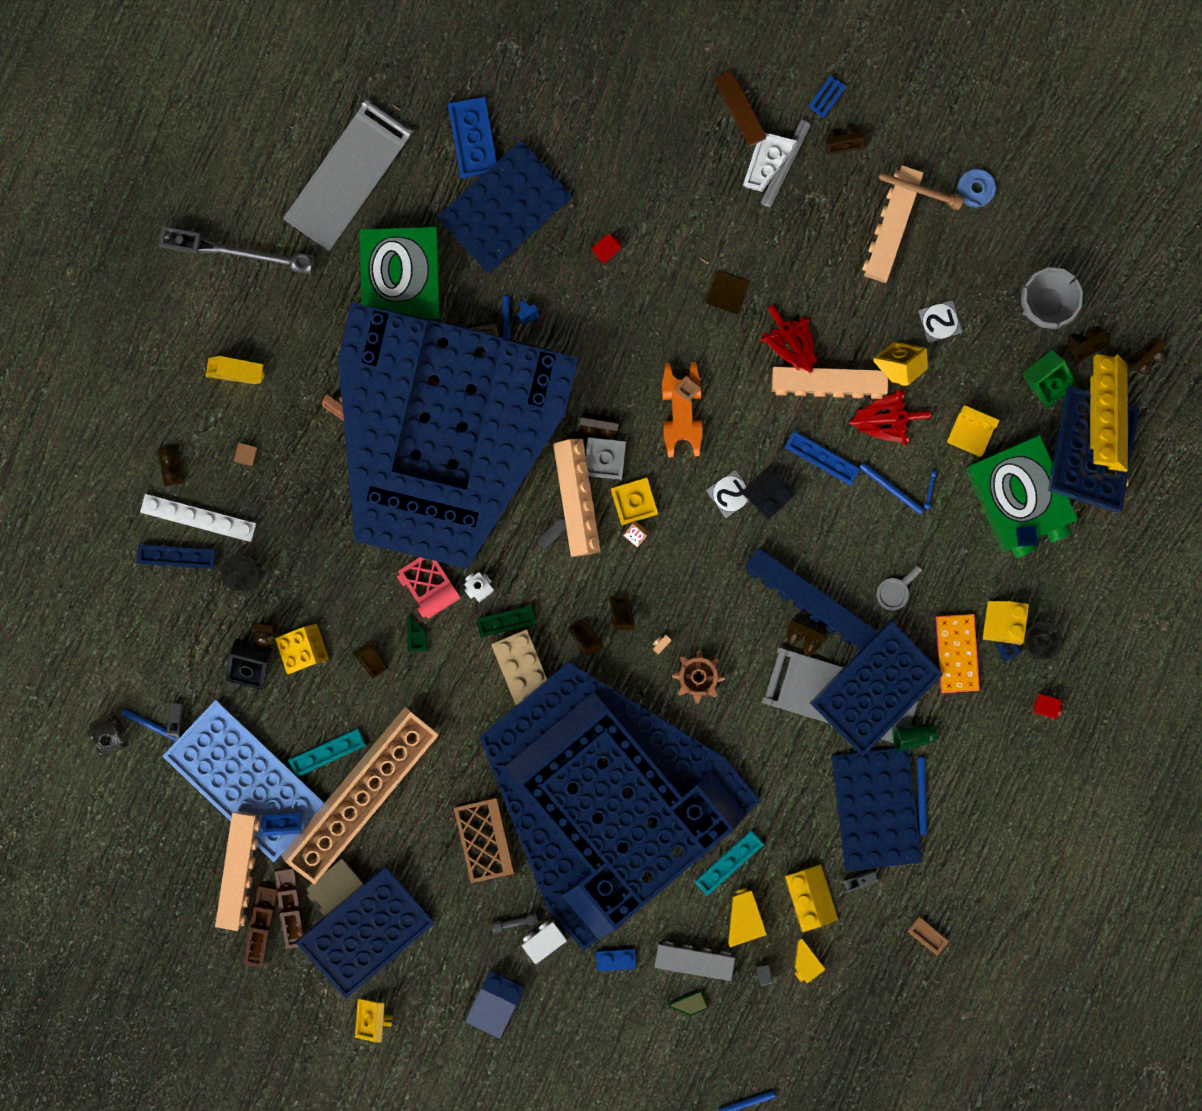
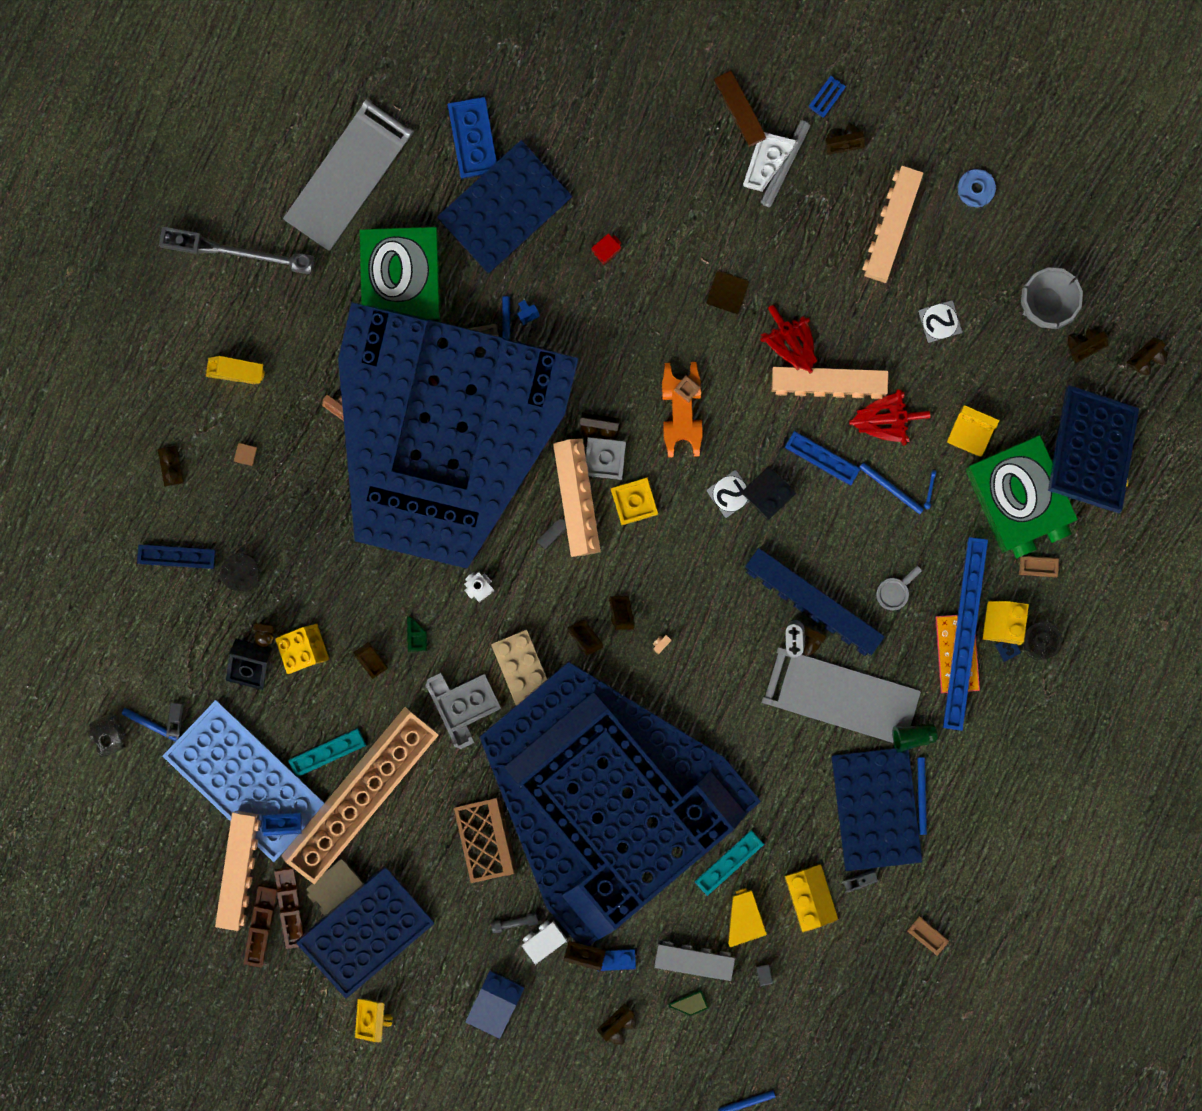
white plate [140,494,257,542] -> none
coral piece [397,557,460,619] -> none
dark green plate [476,605,536,638] -> none
tile [623,521,650,548] -> none
nougat brick [672,650,725,704] -> none
yellow slope [794,937,825,983] -> none
dark blue plate [810,620,943,757] -> none
yellow slope [874,342,928,386] -> none
medium nougat piece [879,173,963,210] -> none
clear blue tile [1016,526,1038,547] -> none
green slope [1022,350,1077,408] -> none
red brick [1032,694,1063,719] -> none
yellow slope [1090,354,1128,472] -> none
none -> light grey piece [425,673,501,749]
none -> dark brown tile [563,941,606,971]
none -> dark brown tile [597,1004,636,1045]
none -> light grey beam [786,620,805,657]
none -> blue plate [943,537,988,731]
none -> medium nougat tile [1019,556,1059,578]

